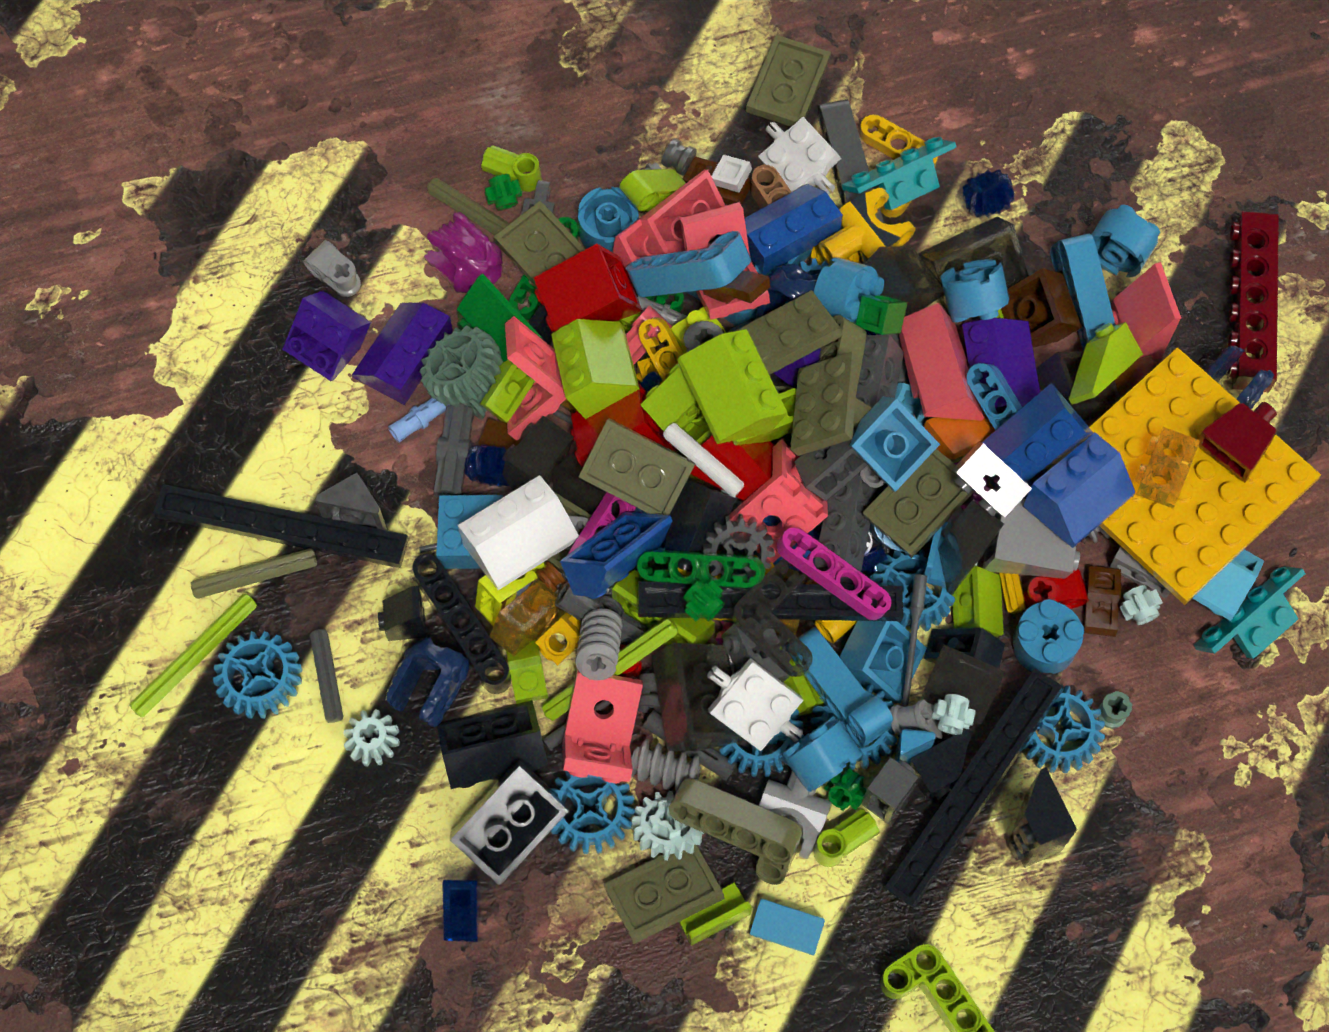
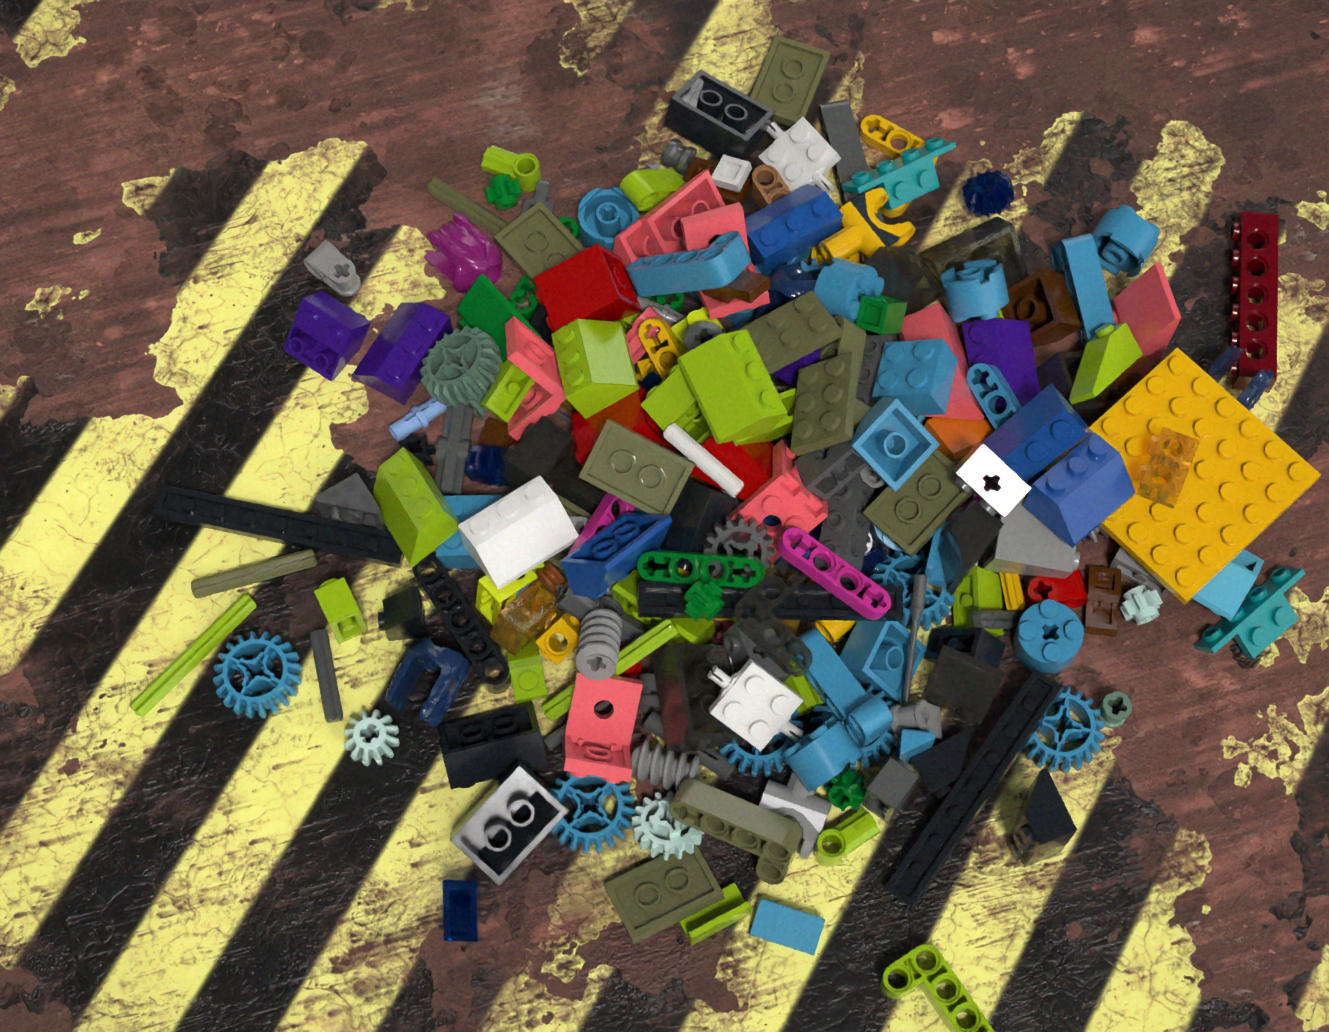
light aqua gear [932,694,976,735] -> none
dark red torso [1197,402,1277,483] -> none
none -> lime brick [314,577,368,644]
none -> lime slope [372,447,460,567]
none -> black gear [398,433,436,467]
none -> black slope [664,70,776,161]
none -> dark azure brick [872,339,958,416]
none -> dark grey axle [971,610,1019,629]

